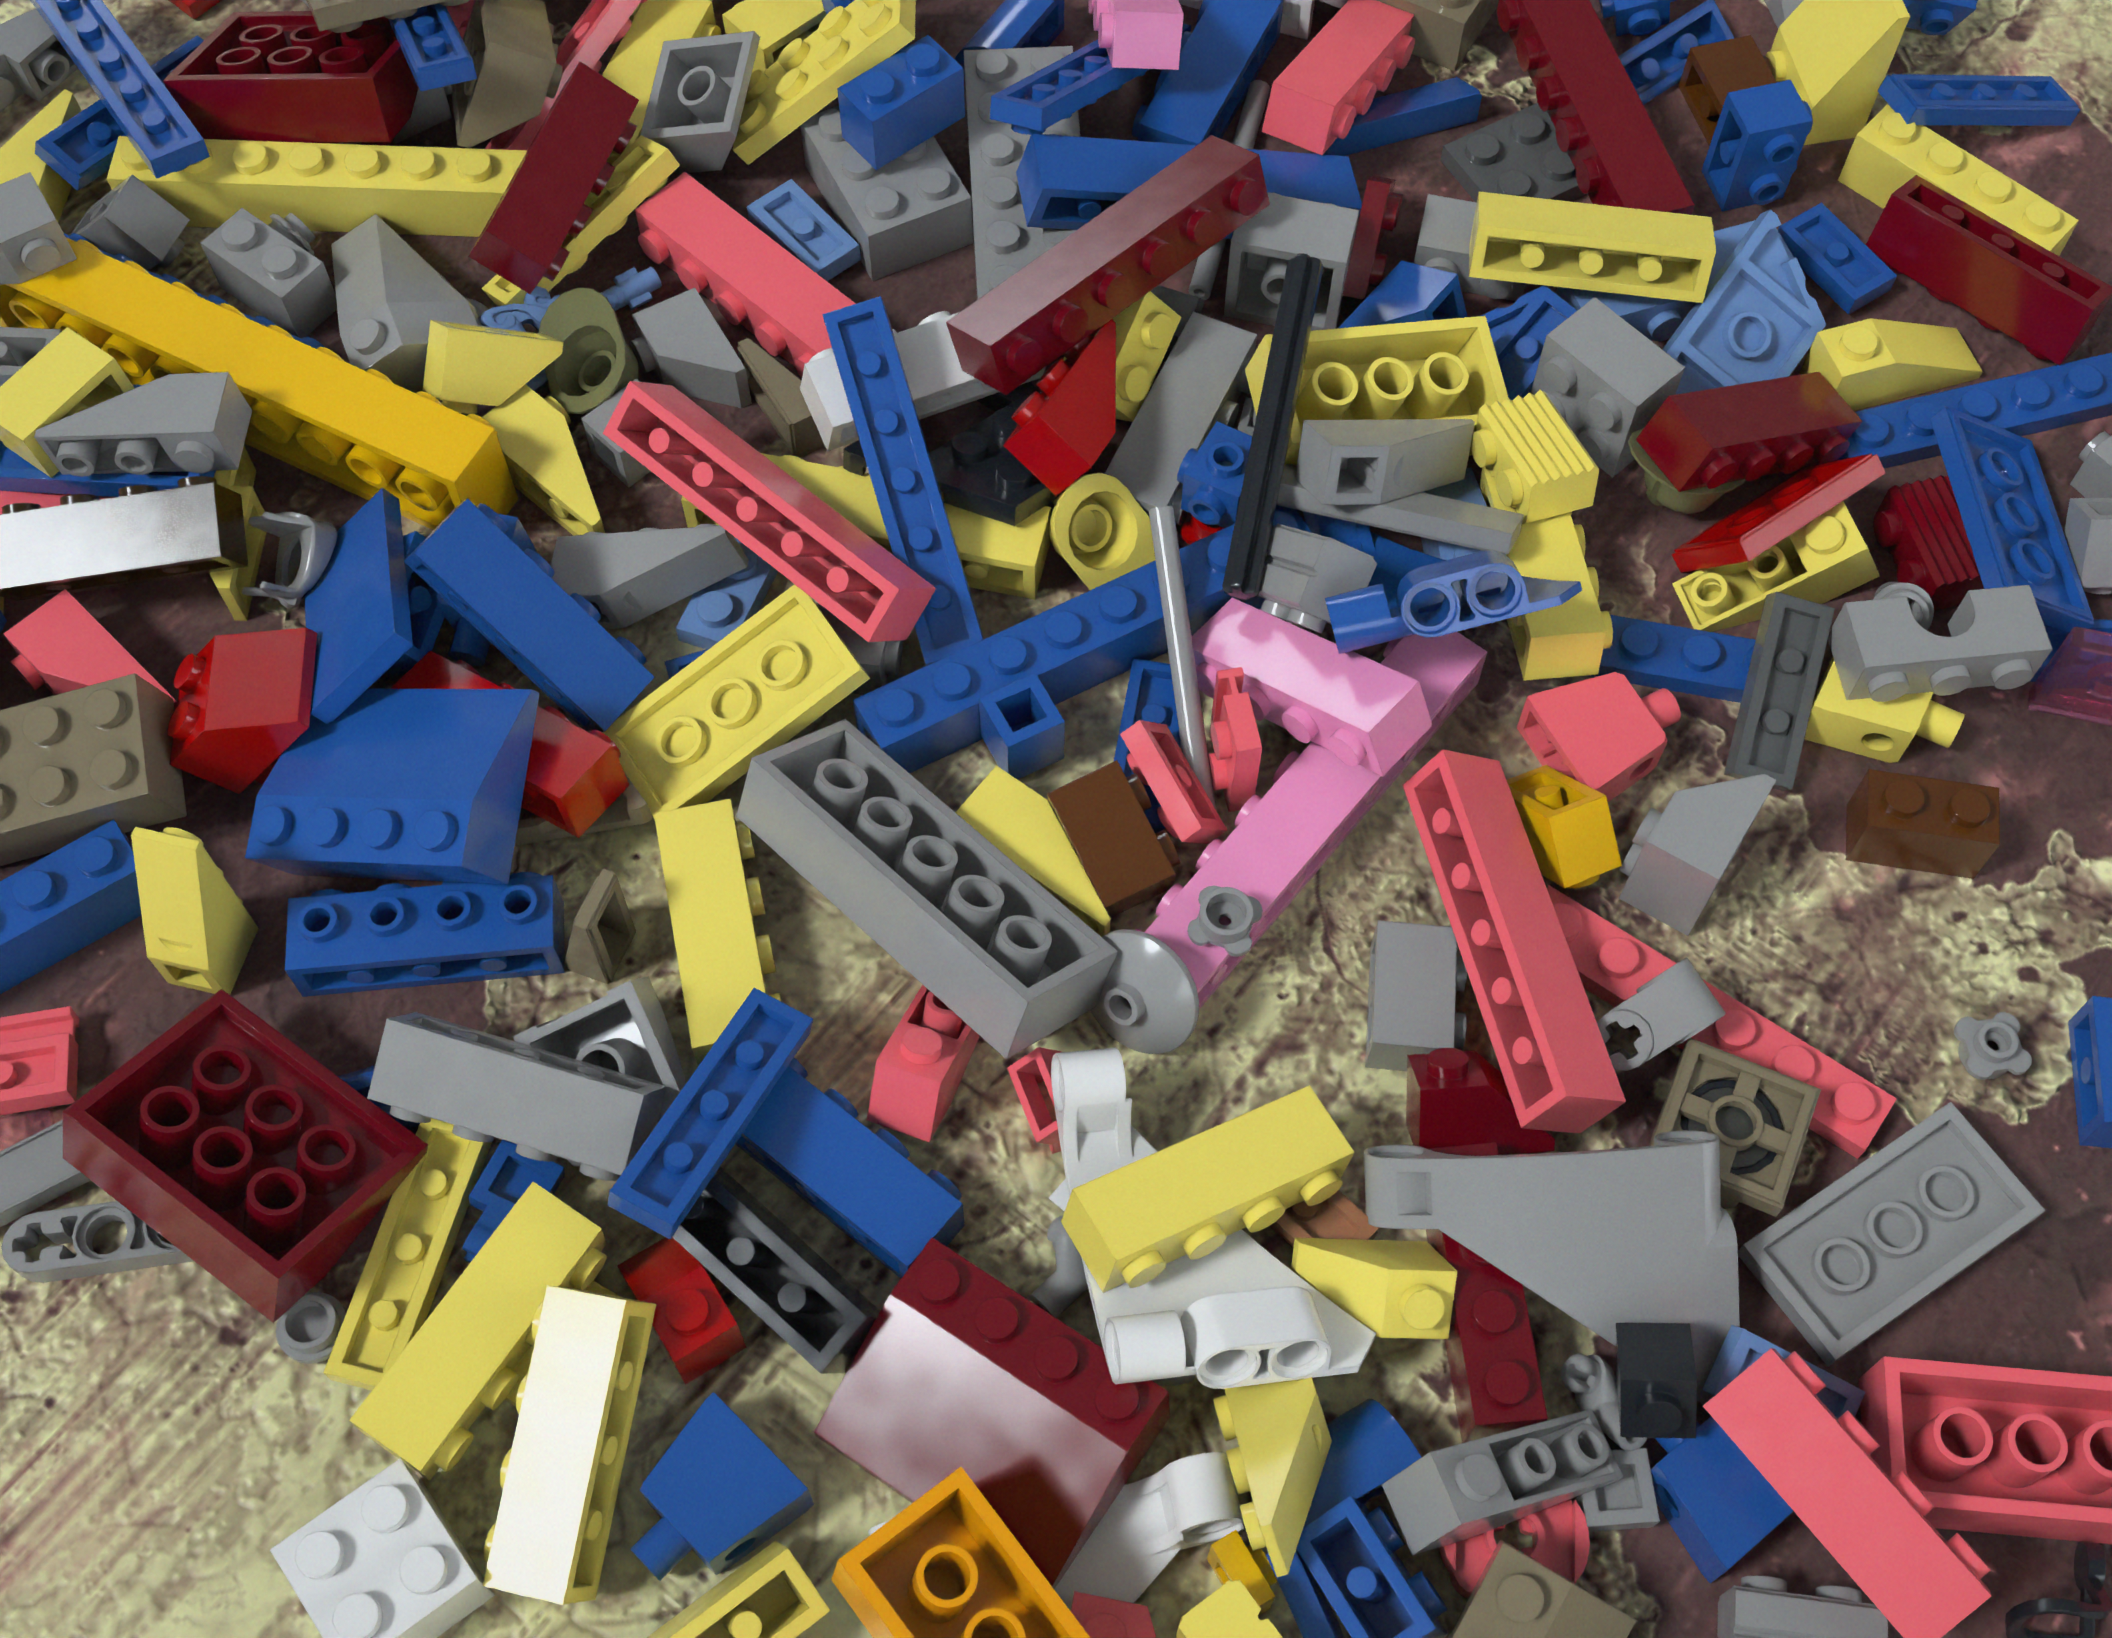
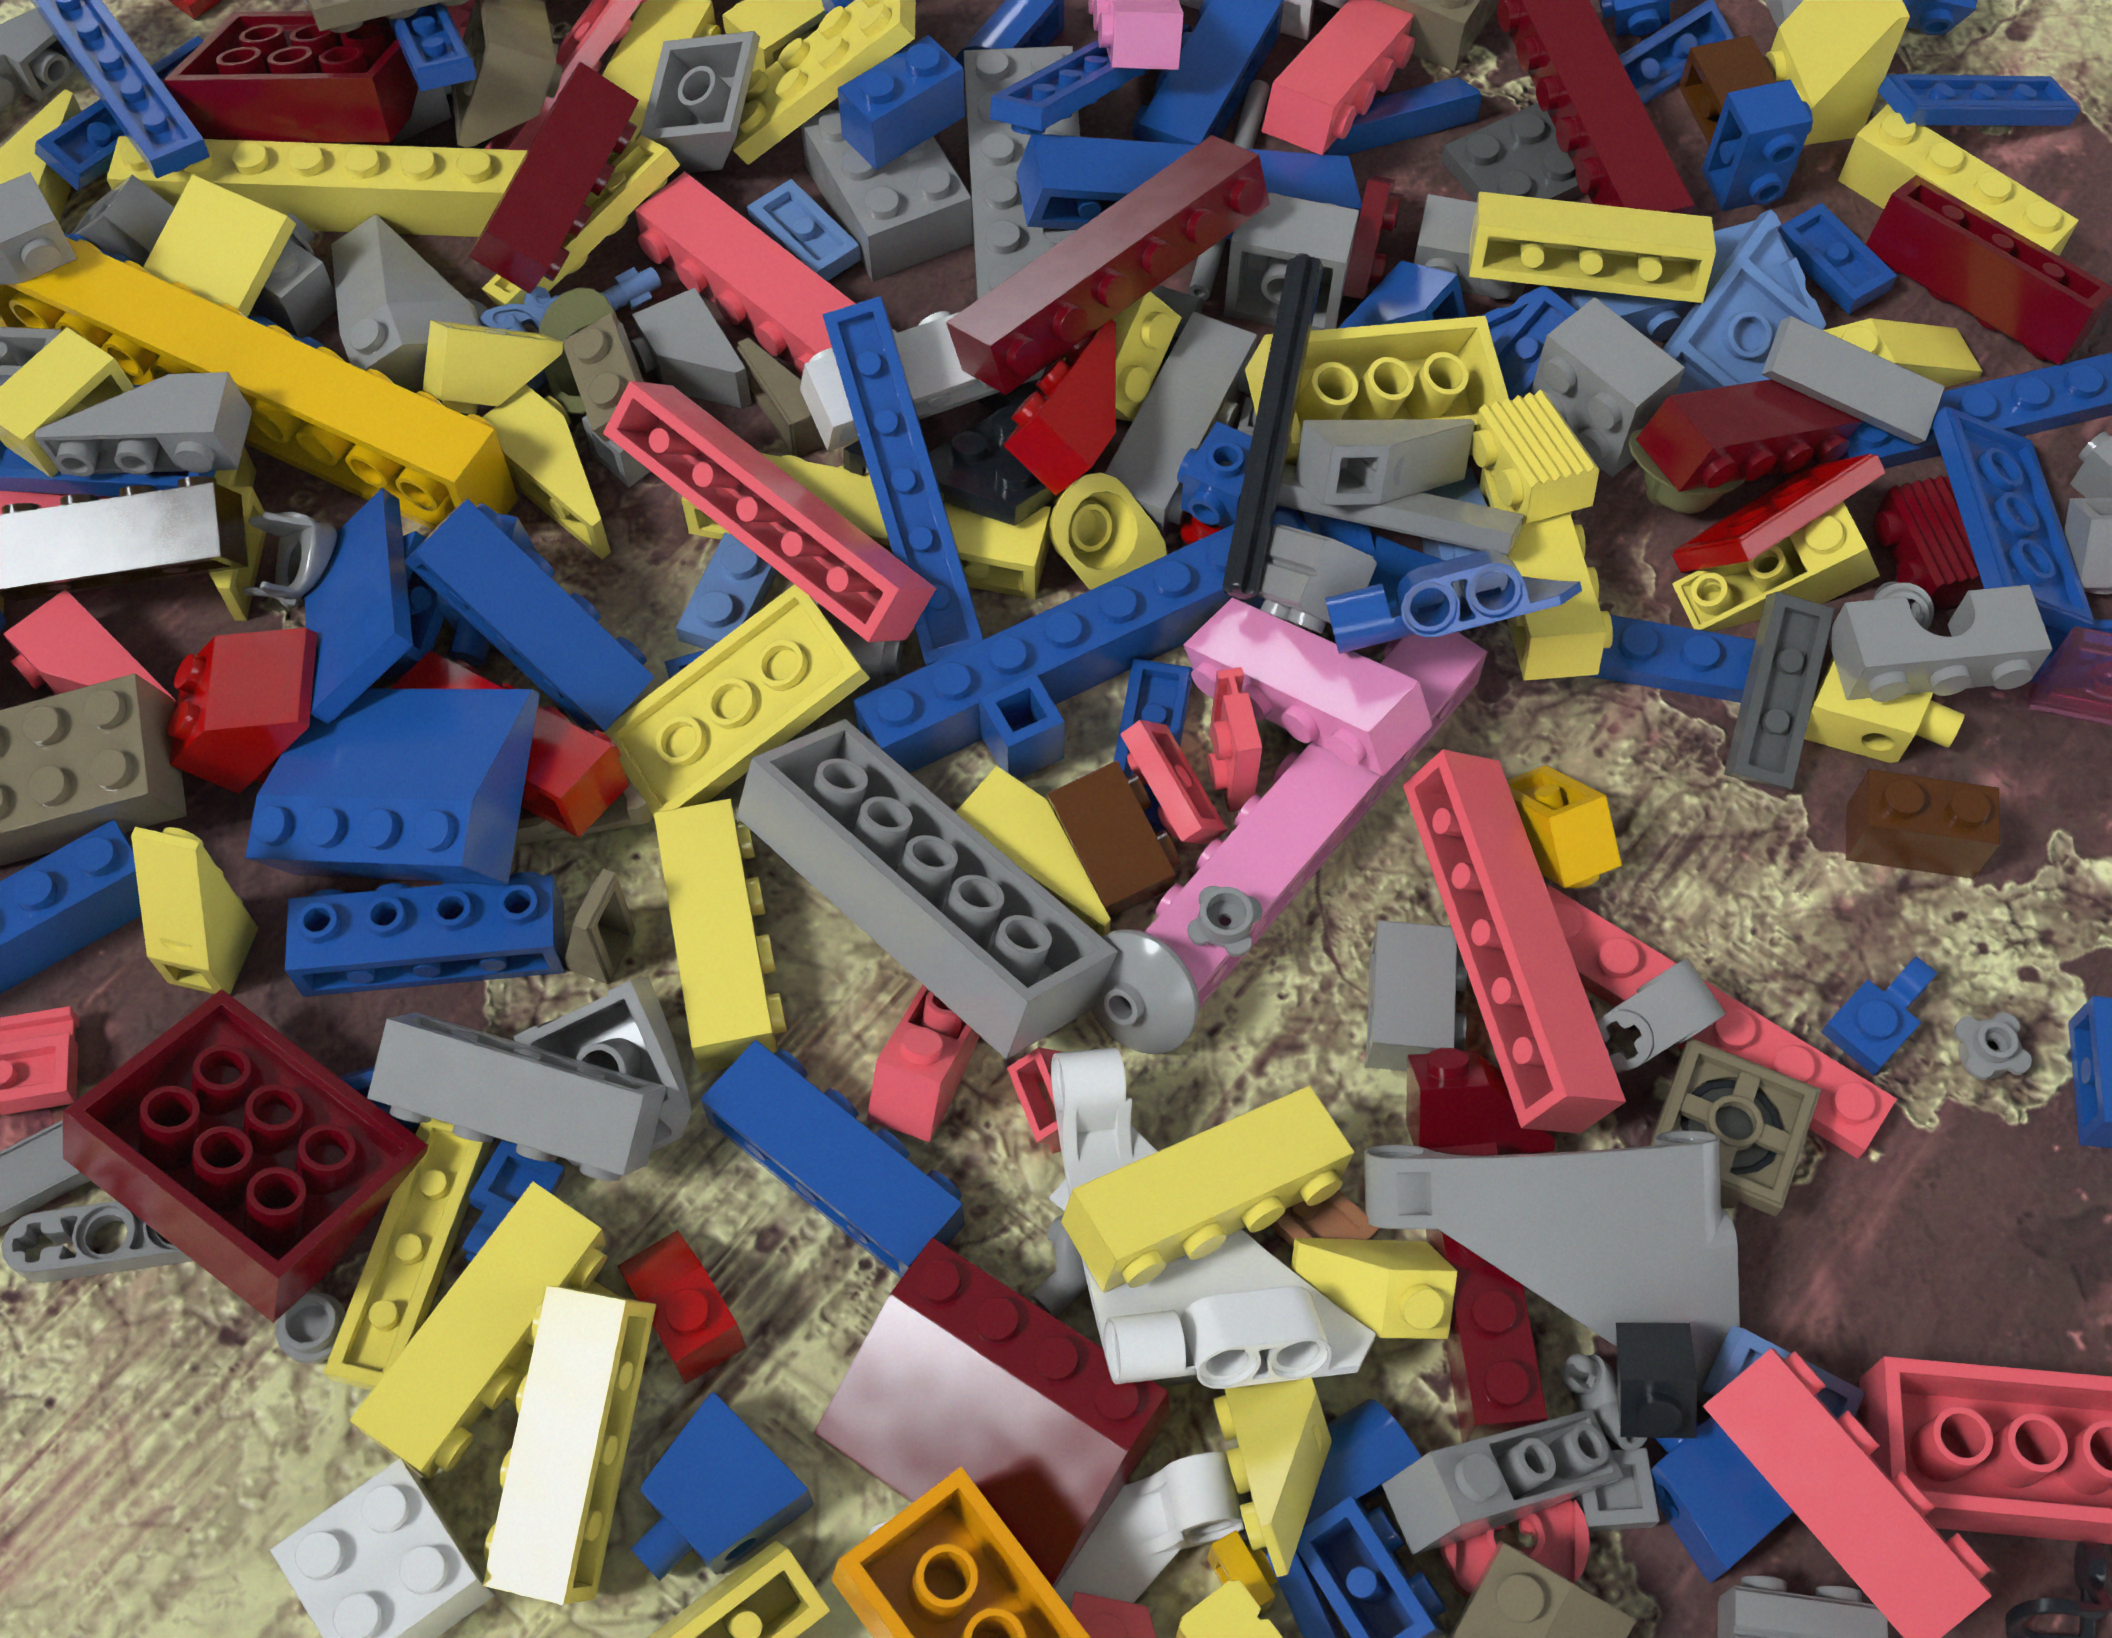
light grey slope [551,524,749,629] -> none
blue plate [607,988,813,1239] -> none
black brick [672,1167,880,1374] -> none
light grey piece [1149,506,1216,809] -> none
coral torso [1517,672,1681,802] -> none
light grey slope [1619,774,1776,936] -> none
light grey plate [1738,1102,2046,1367] -> none
none -> light yellow tile [143,174,296,318]
none -> dark tan plate [562,313,644,442]
none -> light grey tile [1762,316,1945,444]
none -> blue plate [1821,956,1938,1076]

